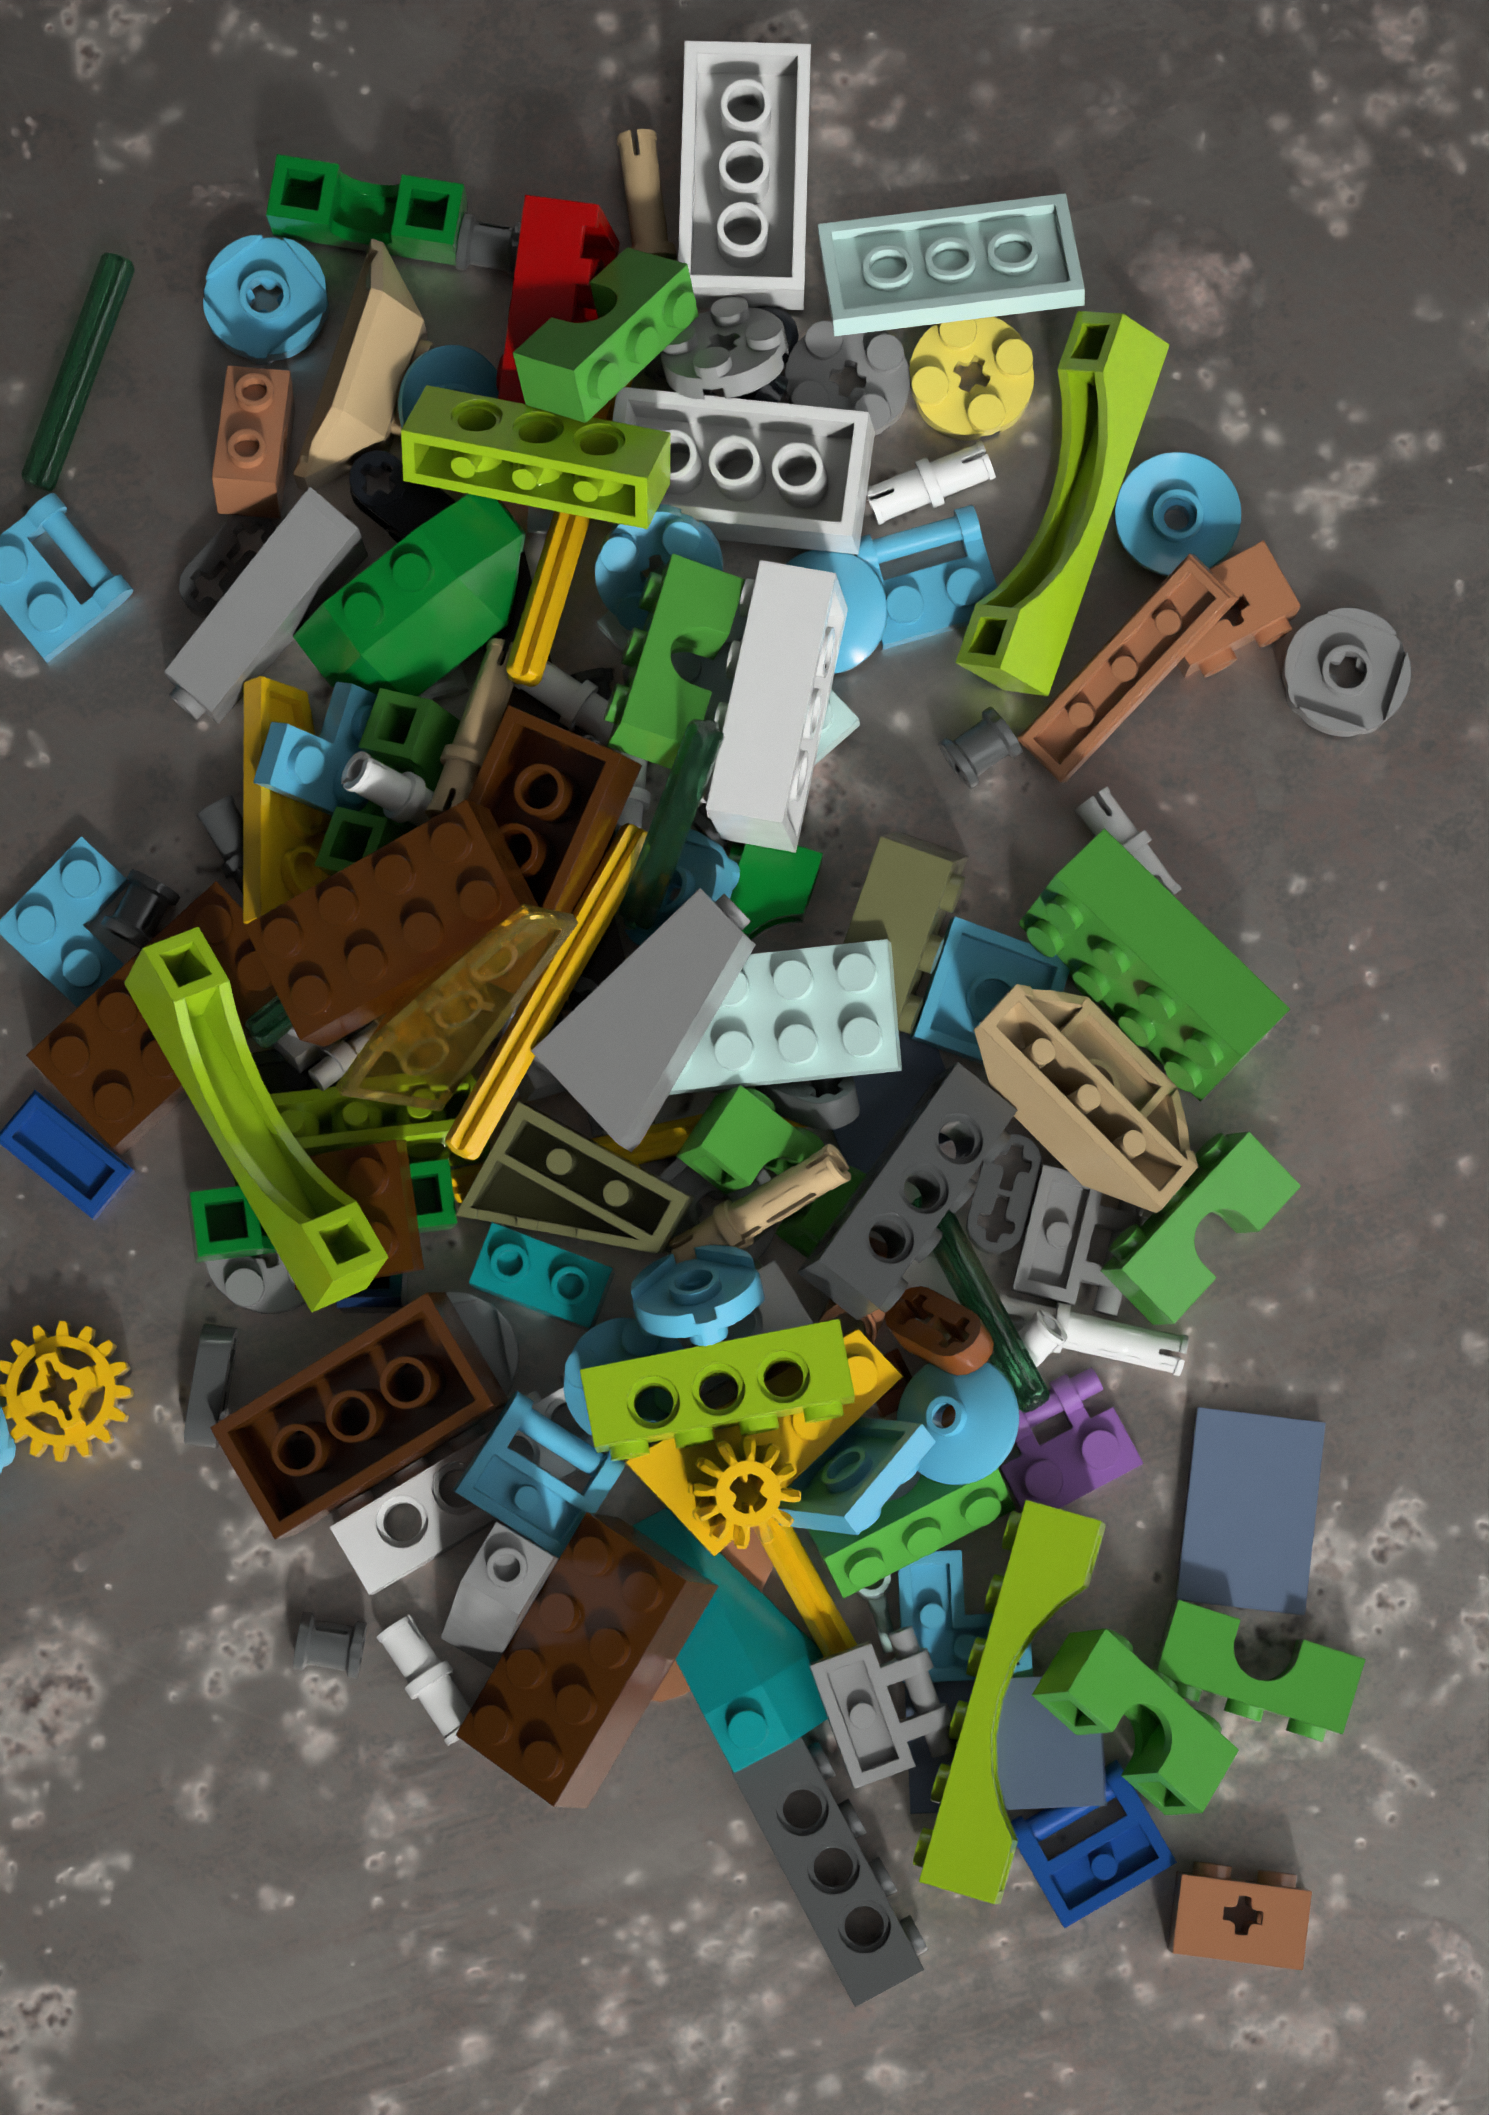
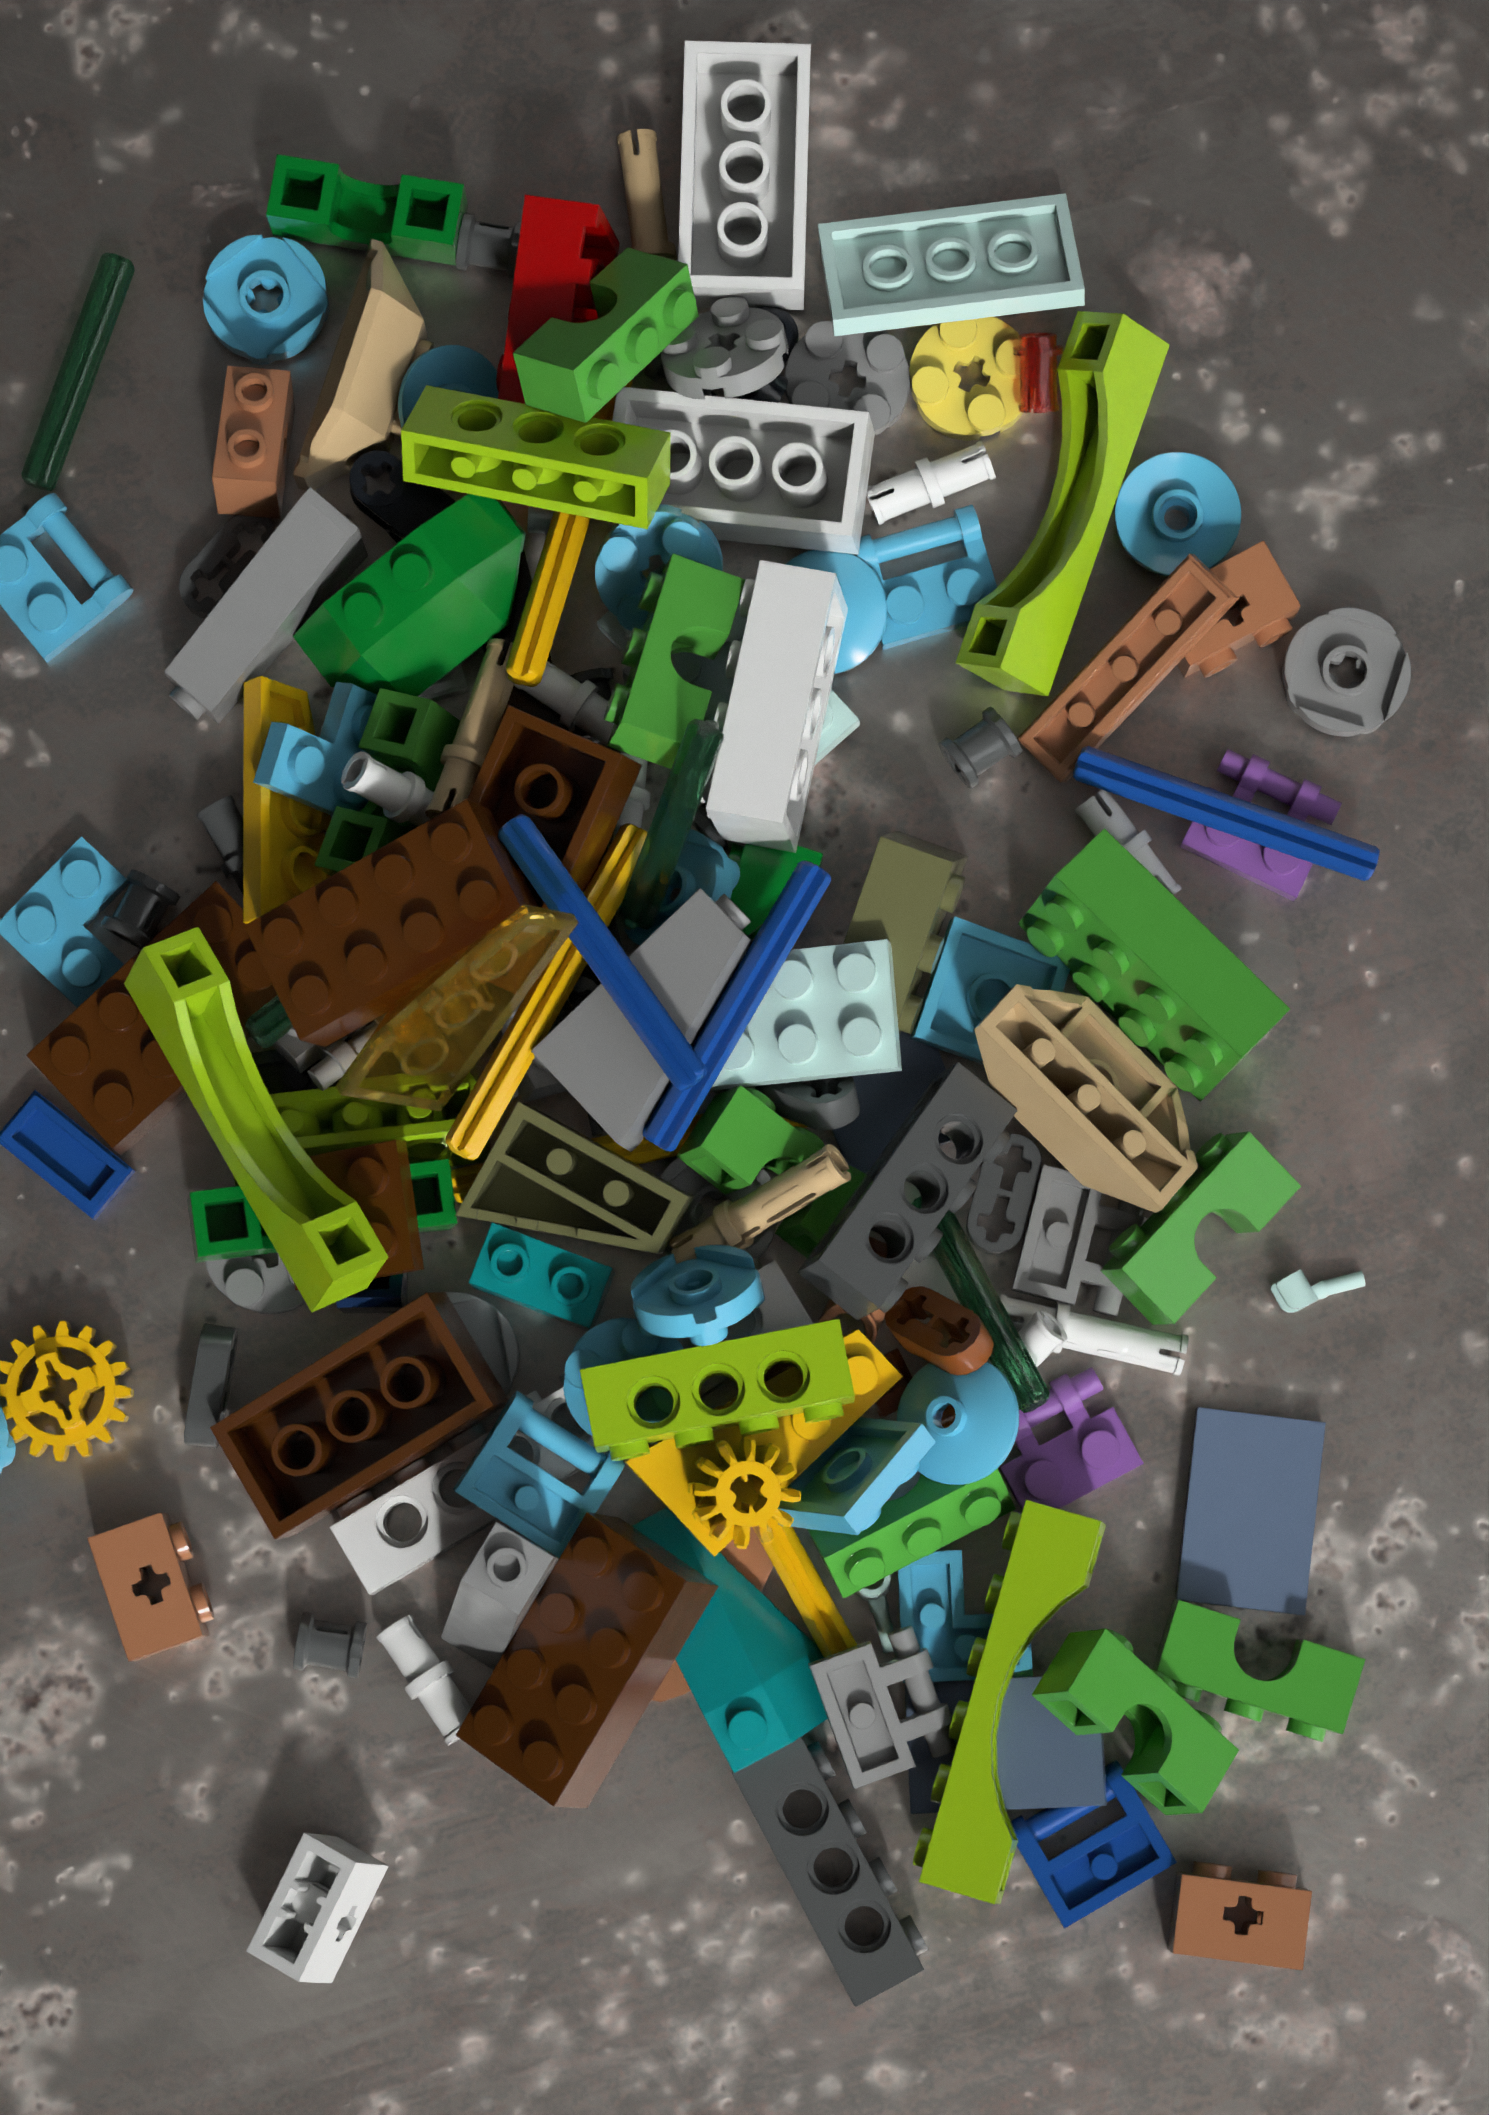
none -> nougat brick [87,1512,215,1662]
none -> white brick [246,1833,388,1983]
none -> blue axle [498,814,707,1091]
none -> blue axle [643,860,831,1152]
none -> clear red pin [1013,332,1063,413]
none -> blue axle [1073,746,1380,881]
none -> medium lavender plate [1180,748,1342,902]
none -> light aqua hand [1270,1269,1365,1313]

